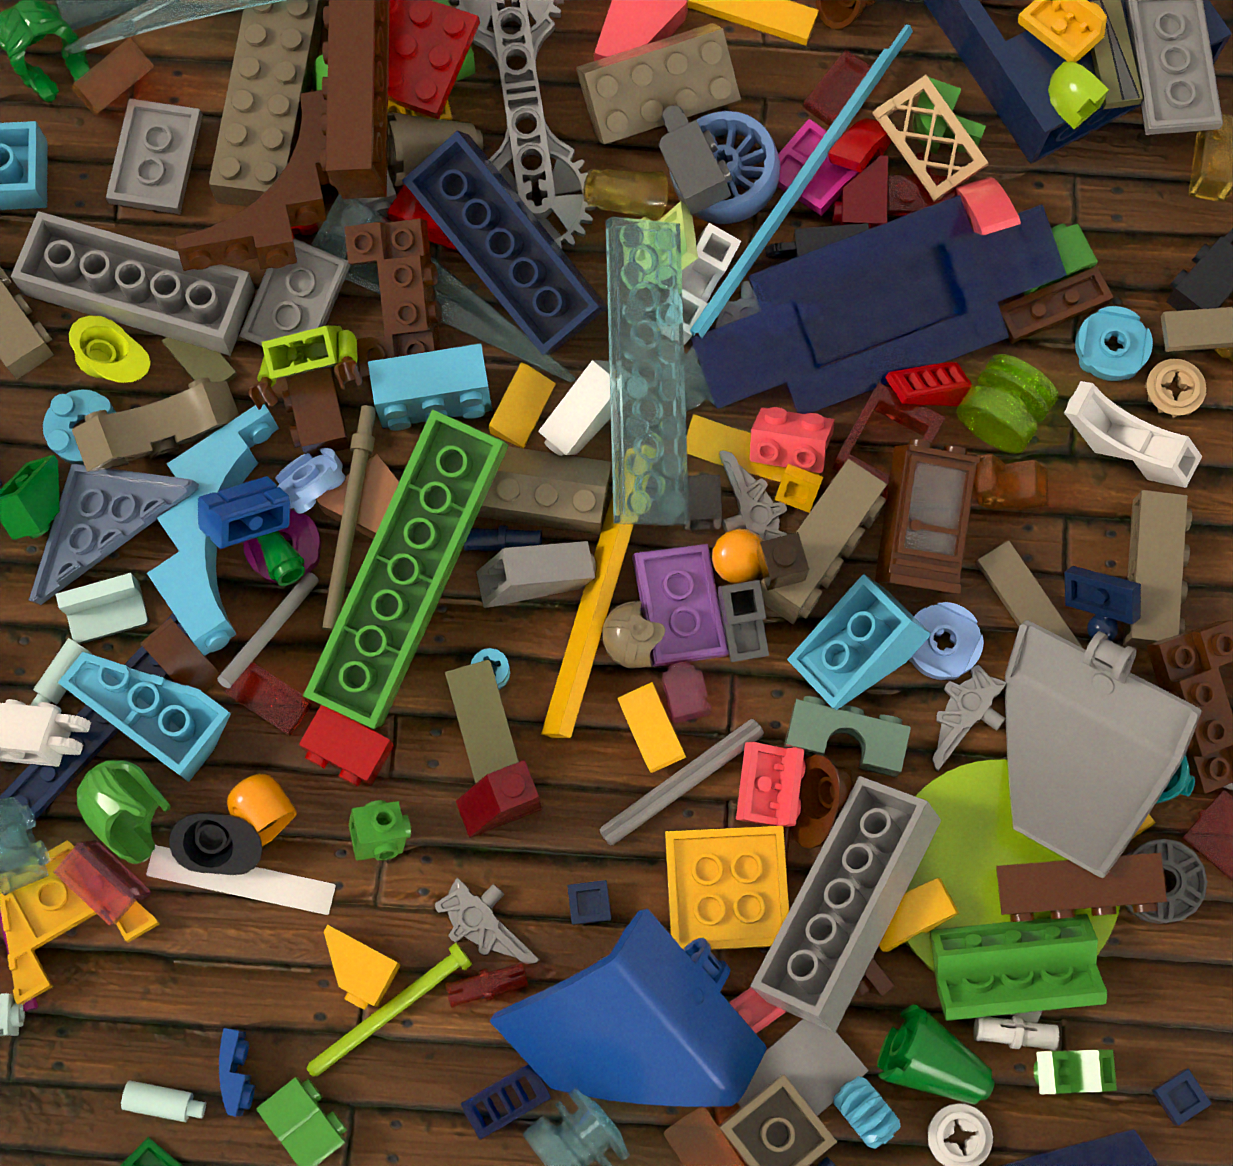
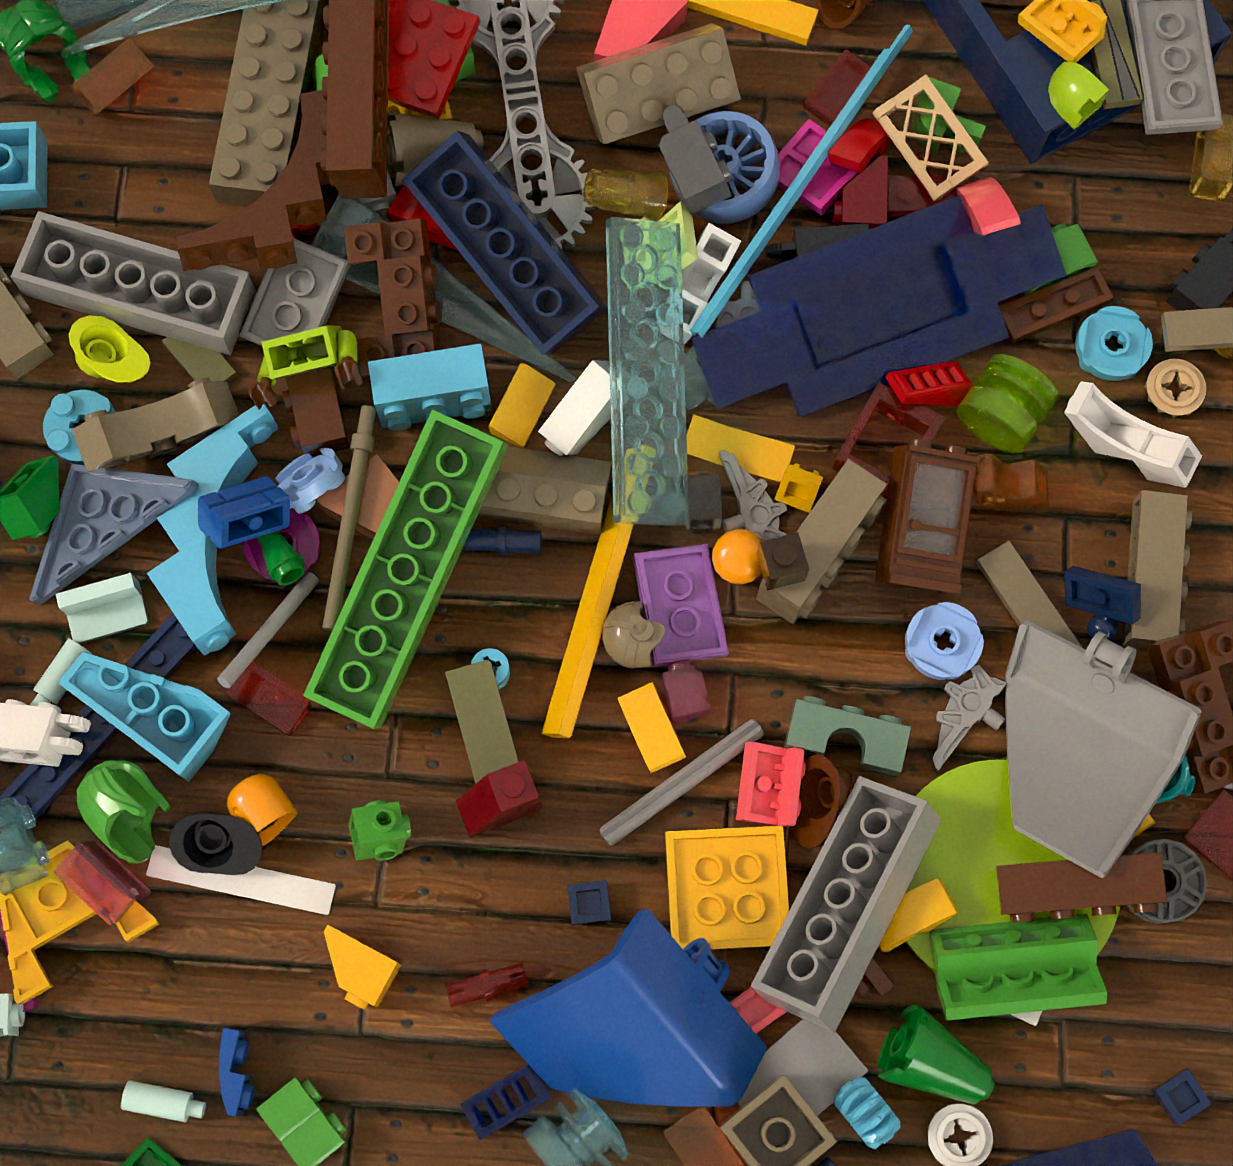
light grey plate [106,98,203,214] -> none
reddish brown slope [140,618,220,693] -> none
red brick [298,705,394,787] -> none
lime bar [307,942,473,1076] -> none
light grey piece [435,877,540,964] -> none
light grey slope [477,541,596,608] -> none
dark grey brick [718,580,769,662] -> none
coral bracket [749,407,835,473] -> none
medium azure slope [787,574,931,710] -> none
white pin [973,1016,1059,1051] -> none
bright green brick [1034,1049,1117,1094] -> none

